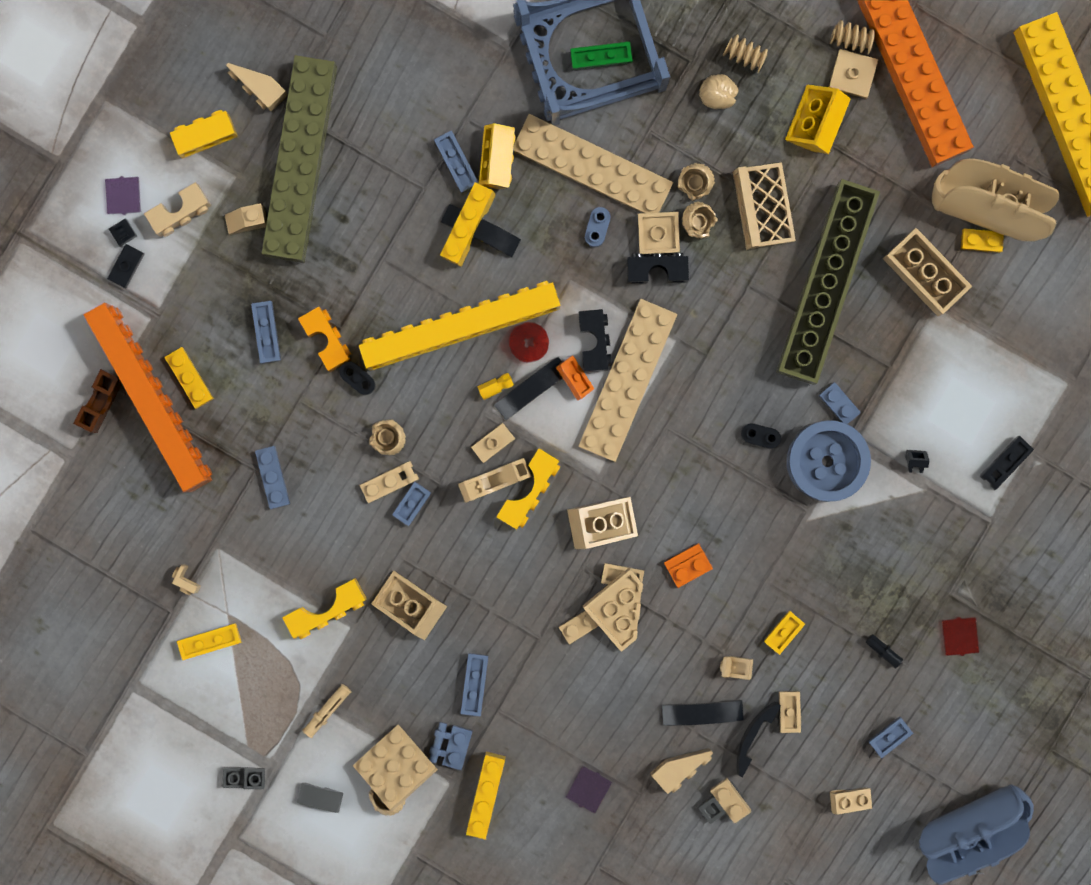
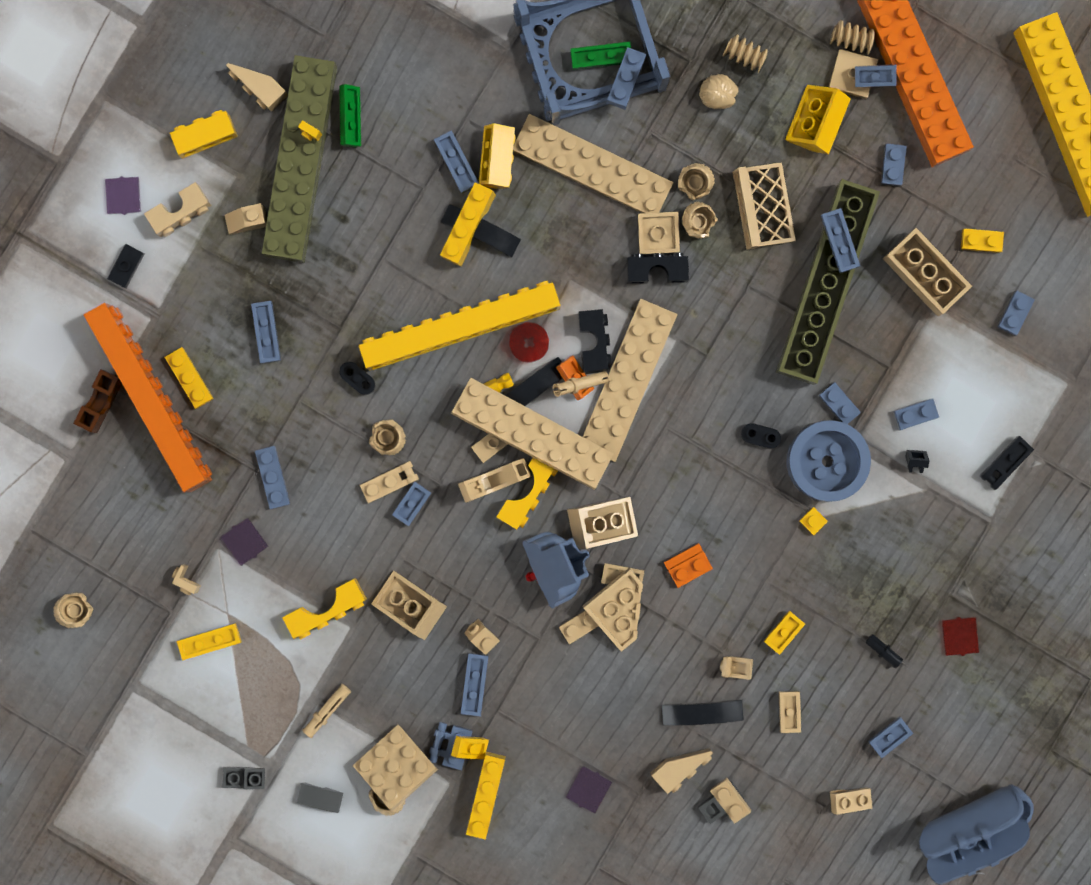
black tile [109,218,137,247] -> none
light orange arch [298,307,351,372] -> none
sand blue plate [585,207,610,247] -> none
black slope [737,702,781,778] -> none
tan animal [932,159,1059,241] -> none
none -> tan hair [53,593,93,628]
none -> clear purple piece [221,518,268,566]
none -> yellow plate [298,120,322,141]
none -> green plate [339,84,361,148]
none -> tan plate [451,378,613,490]
none -> yellow plate [451,736,489,759]
none -> tan bracket [465,619,500,655]
none -> sand blue piece [523,532,590,608]
none -> tan pin [552,371,609,397]
none -> sand blue plate [607,47,646,110]
none -> yellow plate [799,507,828,535]
none -> sand blue plate [821,208,860,273]
none -> sand blue plate [855,64,897,87]
none -> sand blue plate [881,144,906,187]
none -> sand blue plate [894,399,940,430]
none -> sand blue plate [997,291,1035,336]

